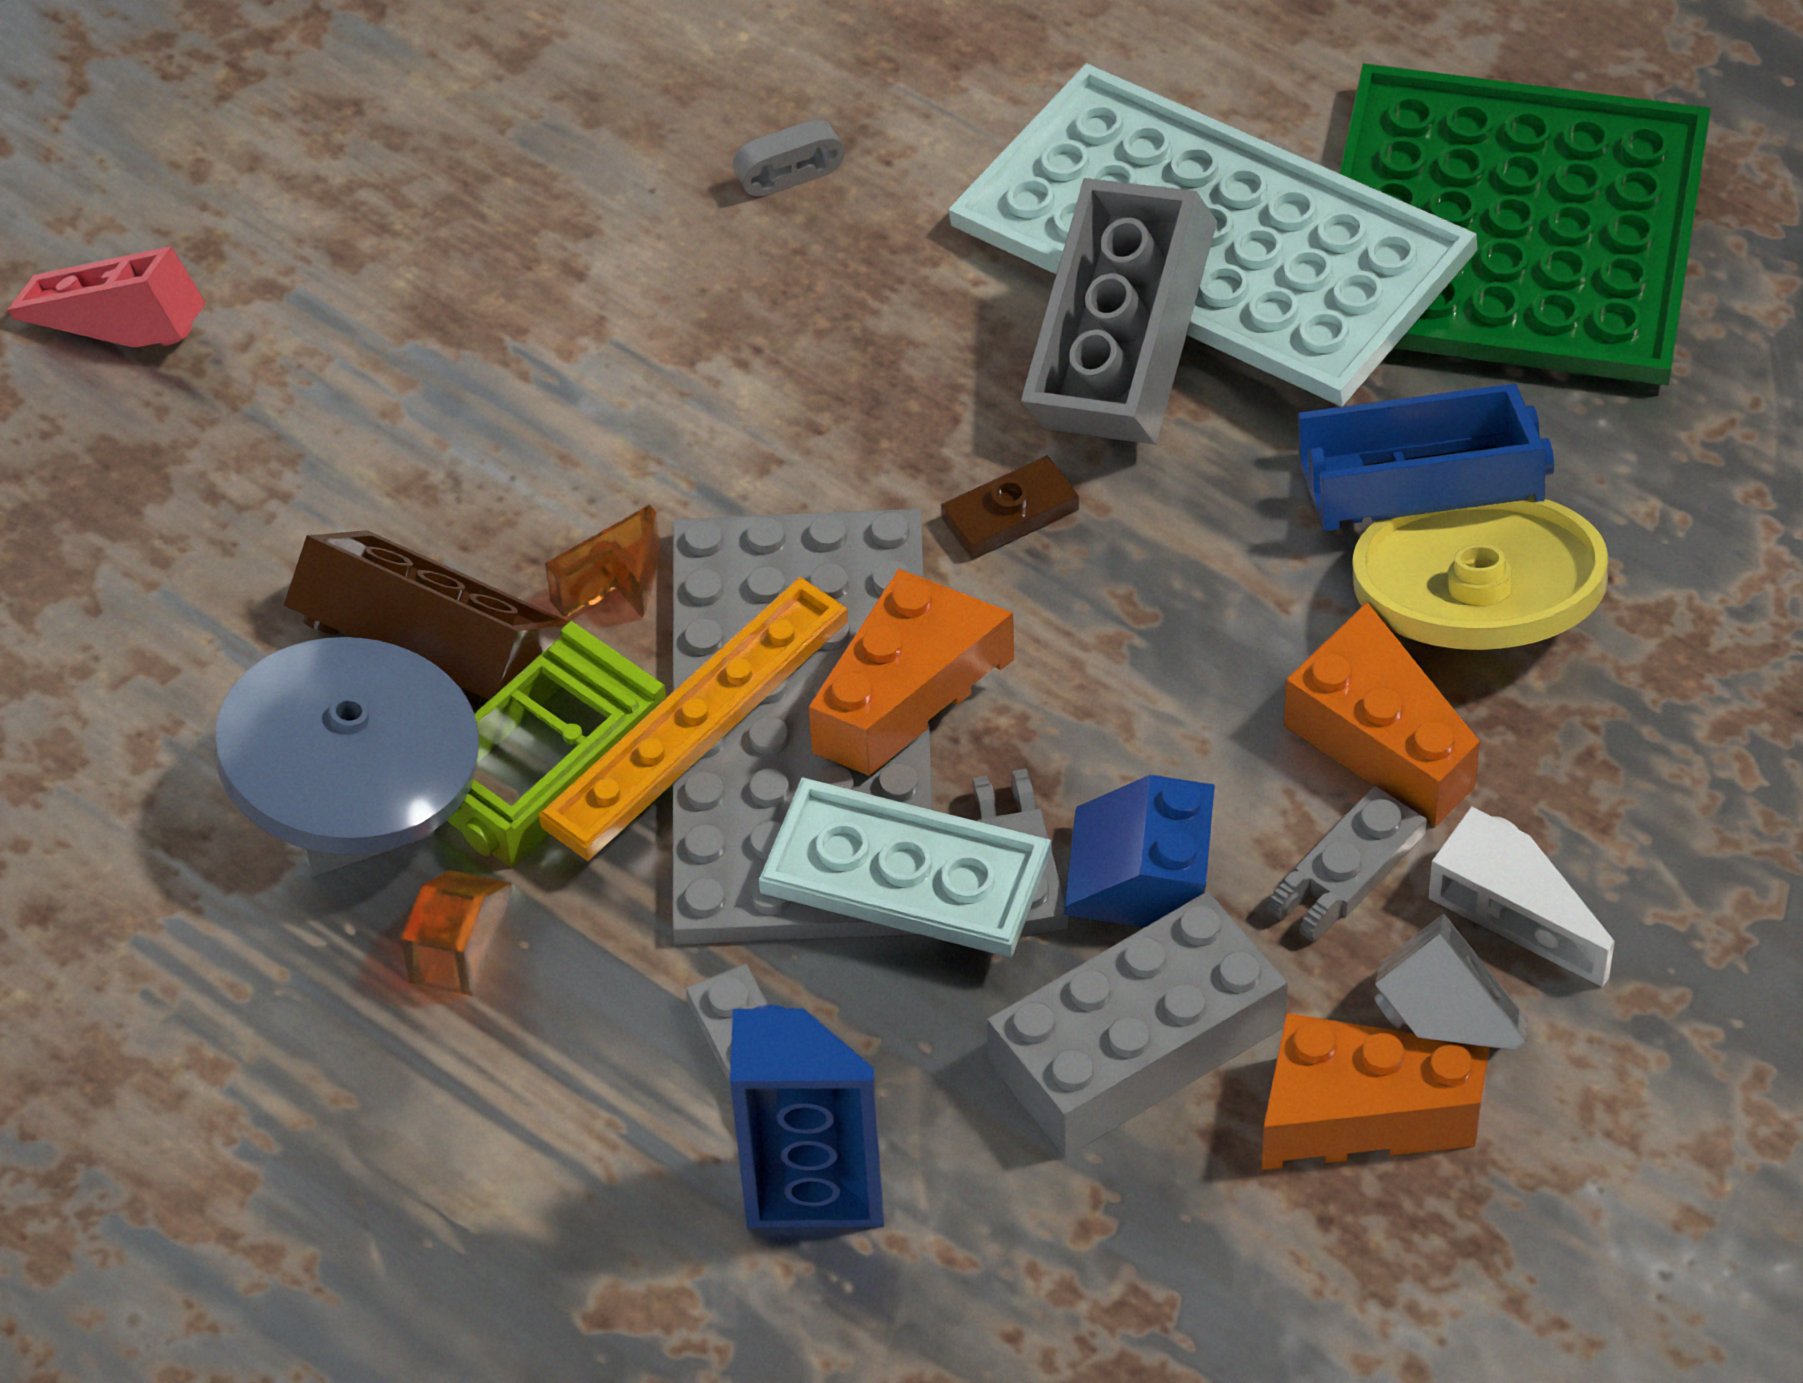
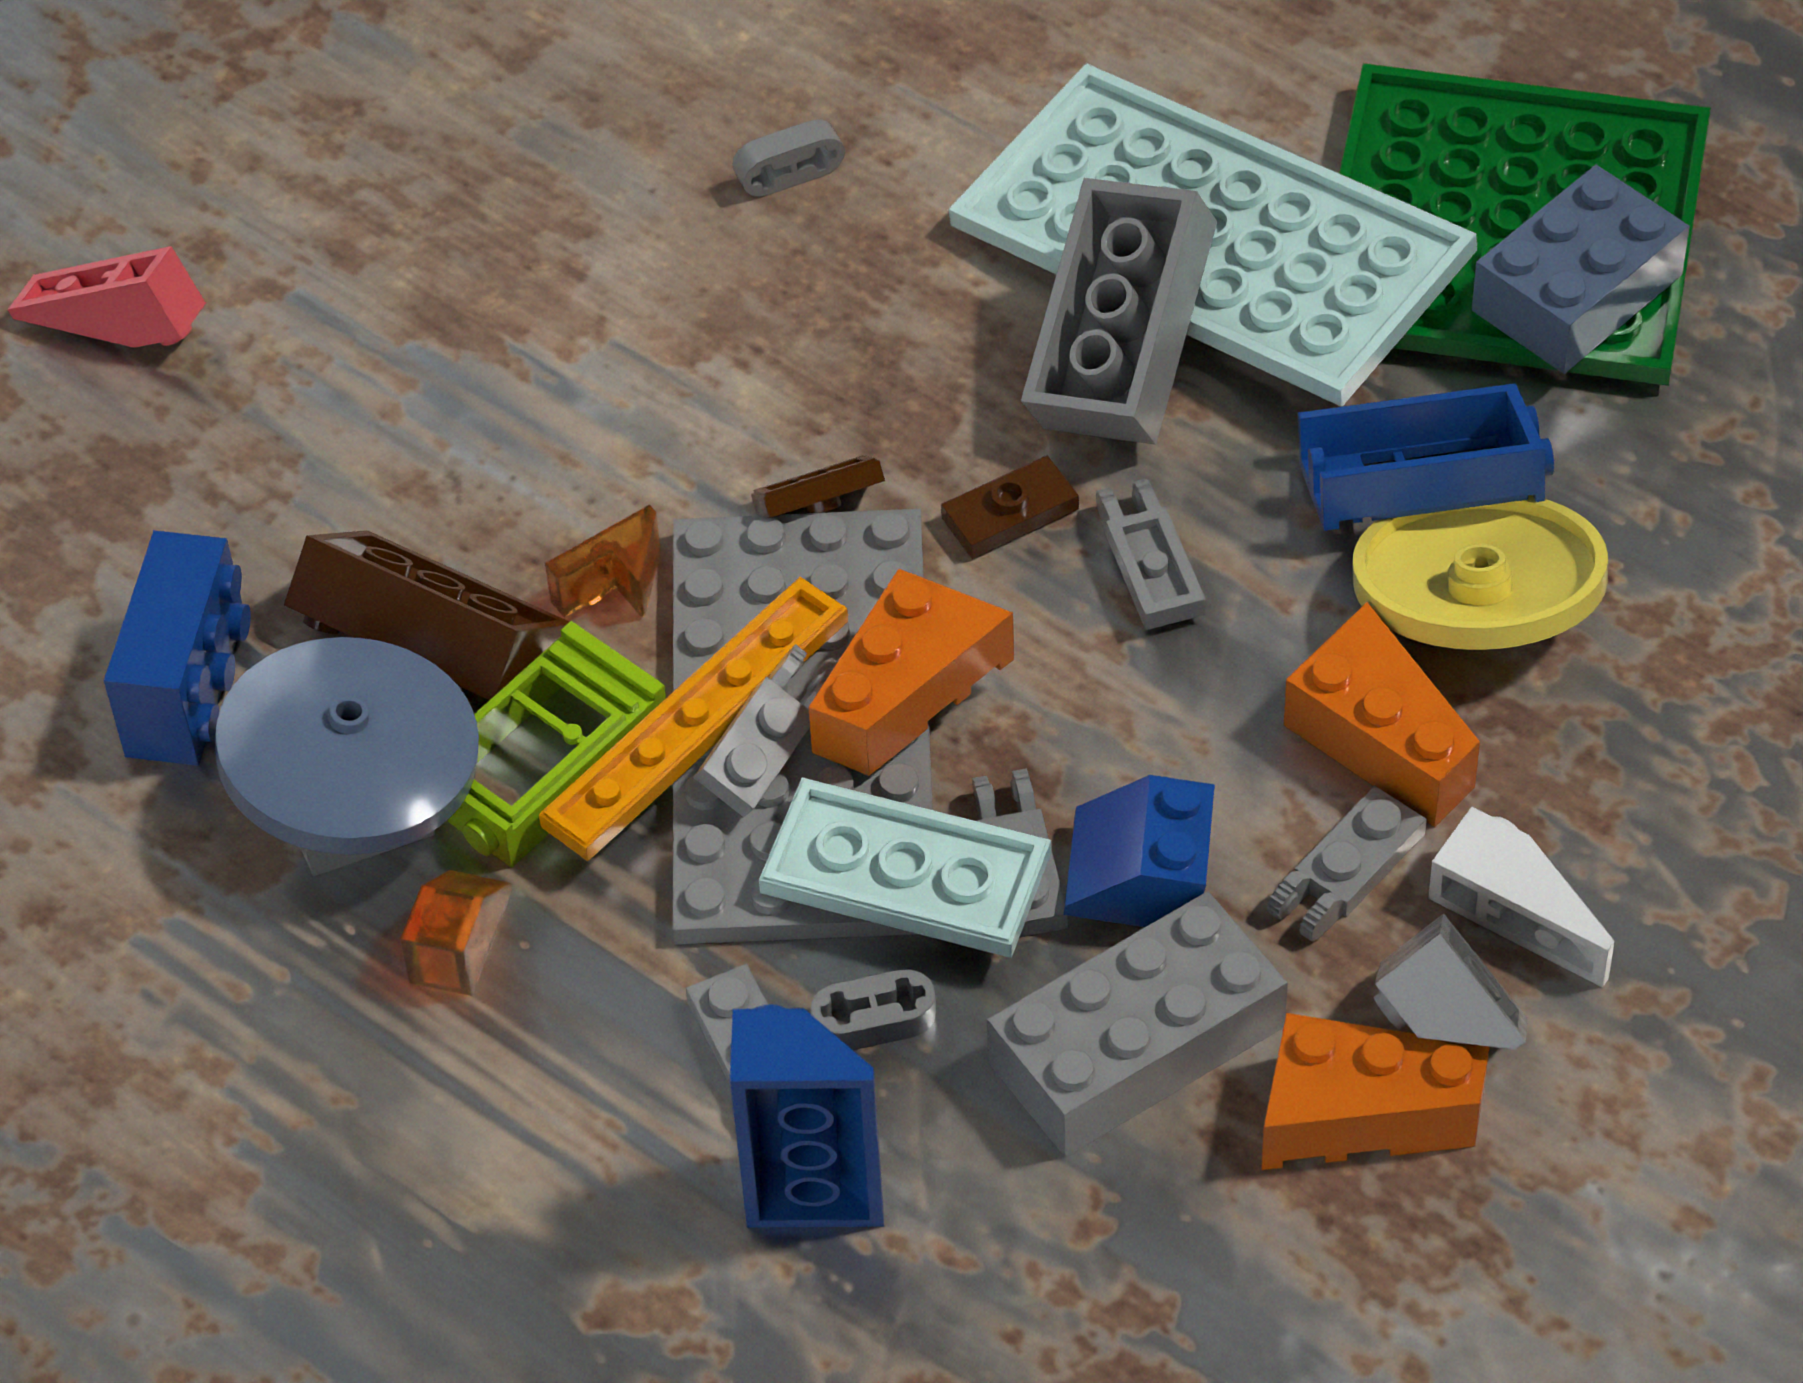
none -> blue brick [104,530,251,766]
none -> light grey hinge [693,644,831,817]
none -> reddish brown plate [751,455,885,518]
none -> light grey beam [811,969,936,1050]
none -> light grey hinge [1095,478,1206,630]
none -> sand blue brick [1472,165,1689,374]

